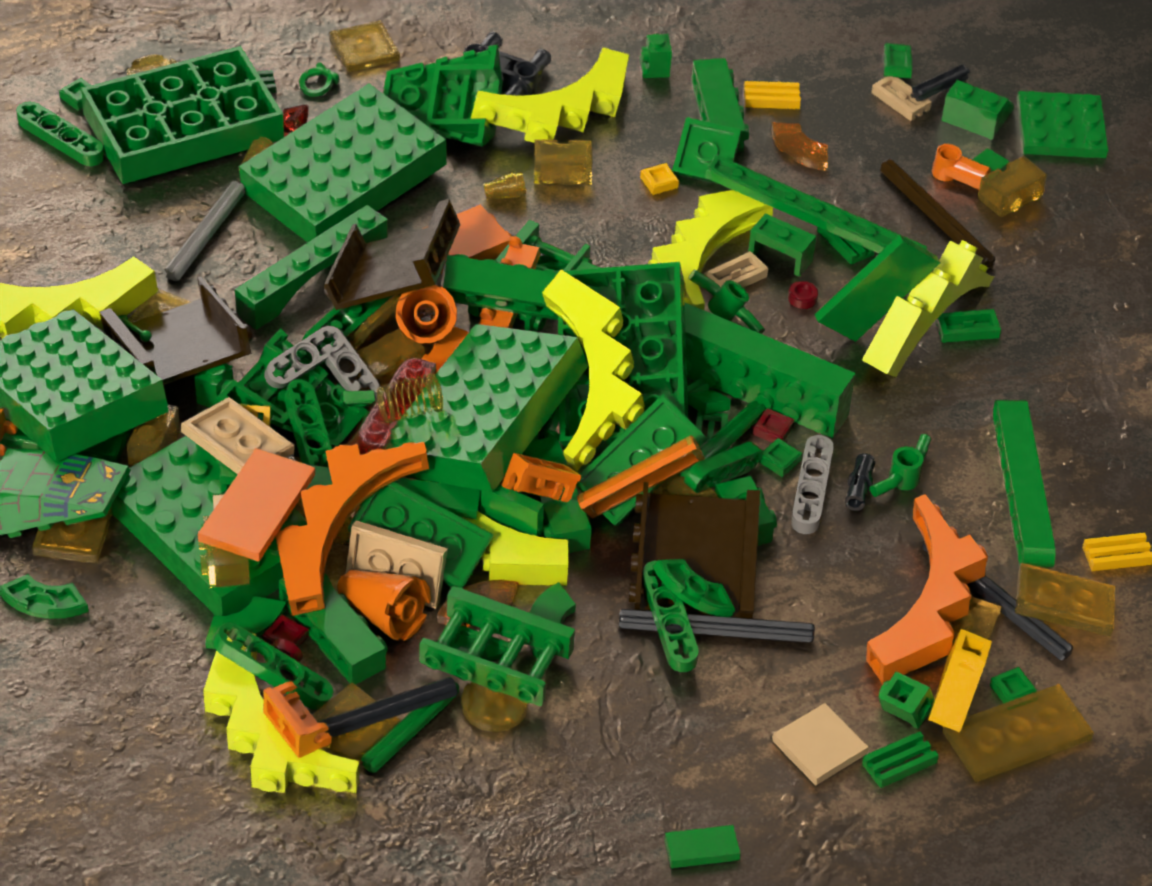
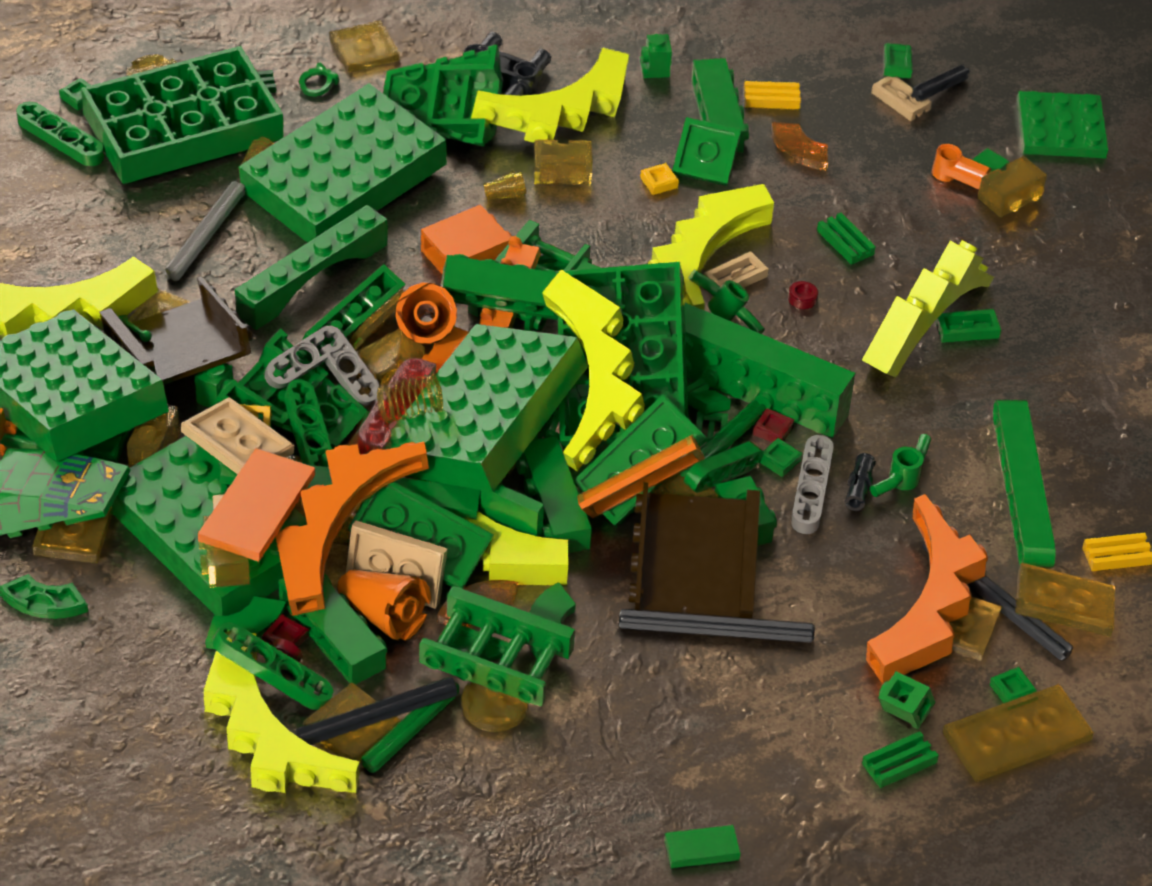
orange hinge [263,681,332,758] -> none
clear red slope [282,104,309,133] -> none
dark brown panel [324,199,461,310] -> none
green tile [340,390,375,407] -> none
orange hinge [502,453,581,503] -> none
green beam [642,561,699,672] -> none
green tile [653,559,735,617] -> none
green tile [704,155,927,253] -> none
green panel [748,213,816,277] -> none
tan tile [772,703,869,786] -> none
green tile [815,235,941,342] -> none
dark brown axle [880,159,996,268] -> none
yellow slope [928,629,992,732] -> none
green slope [942,80,1015,140] -> none

